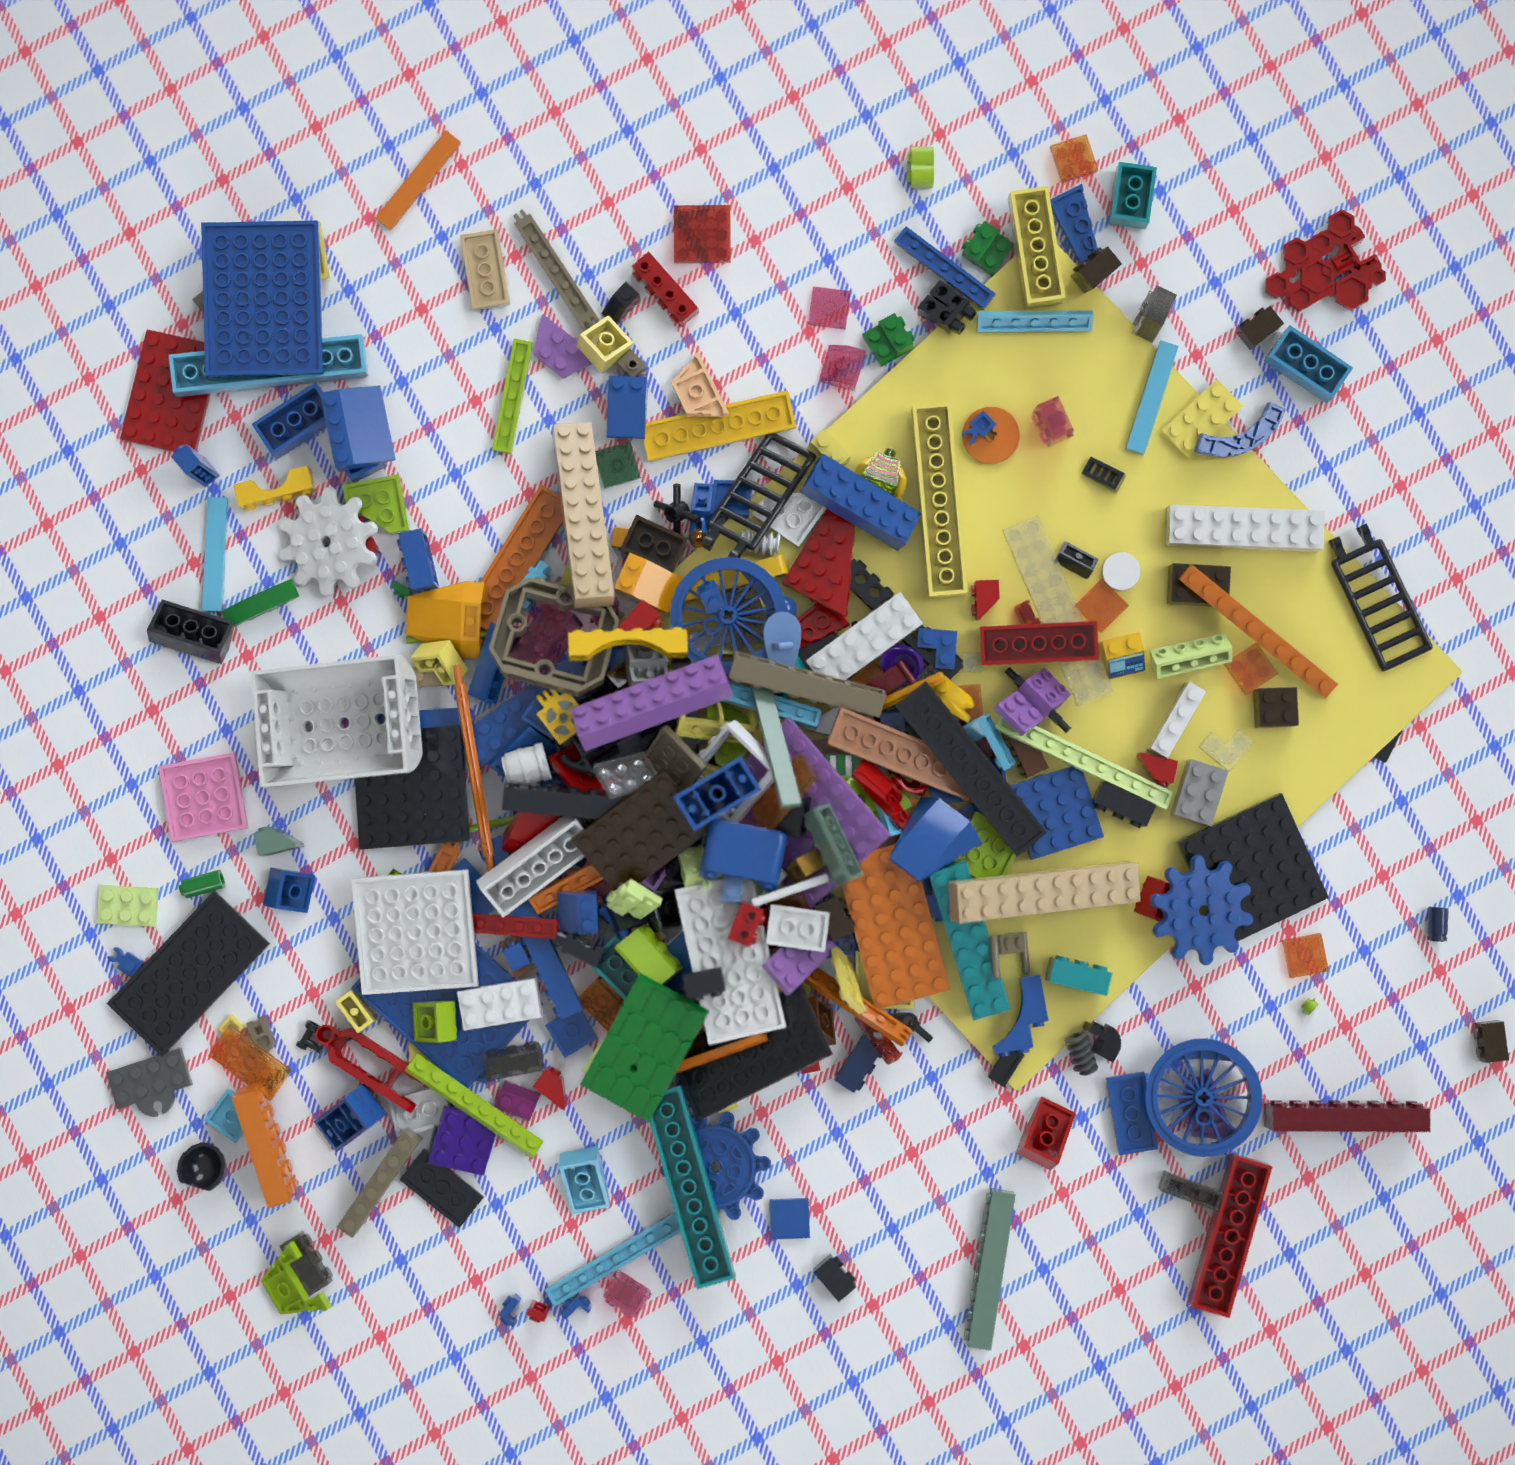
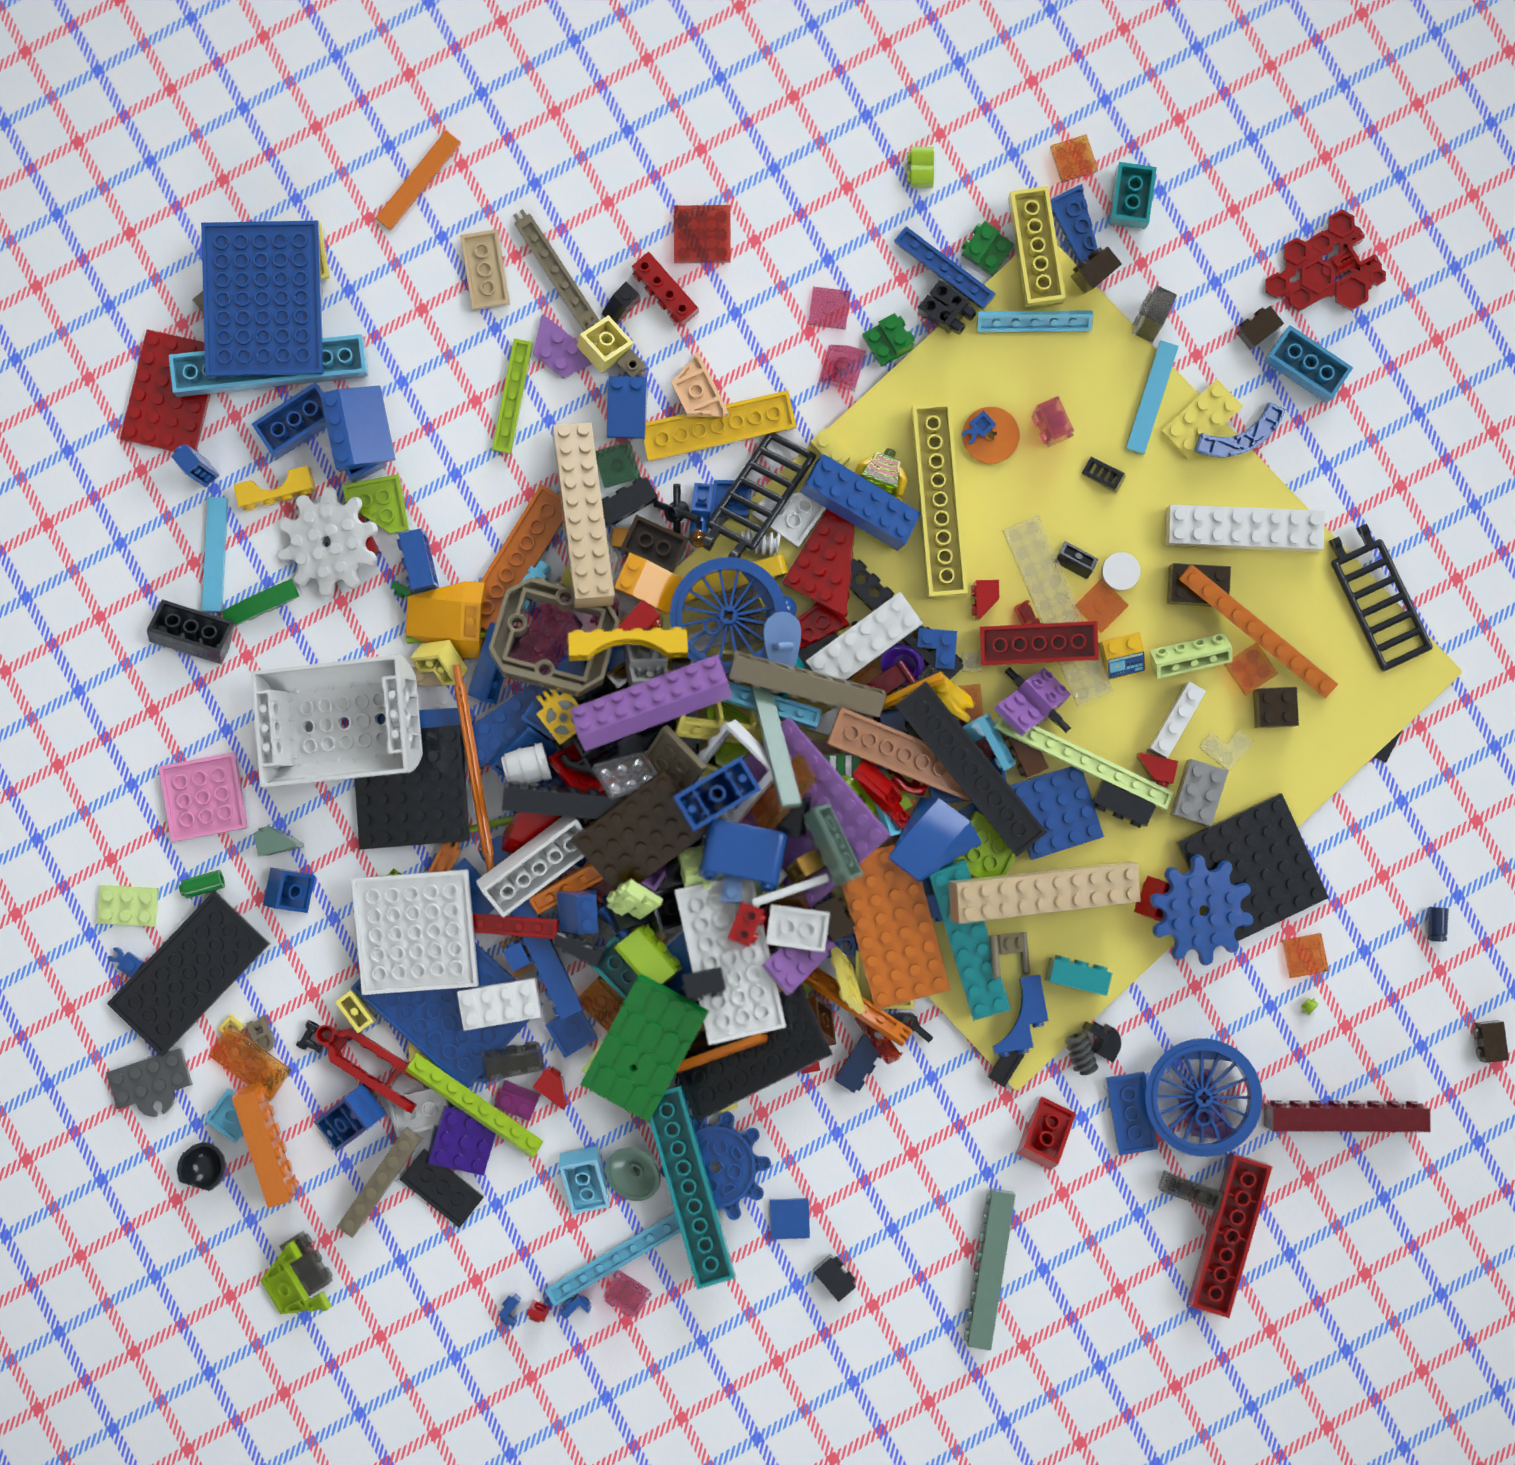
lime slope [413,1001,457,1043] -> none
blue bracket [697,580,726,614] -> none
none -> black brick [602,477,659,528]
none -> sand green dish [605,1147,661,1201]

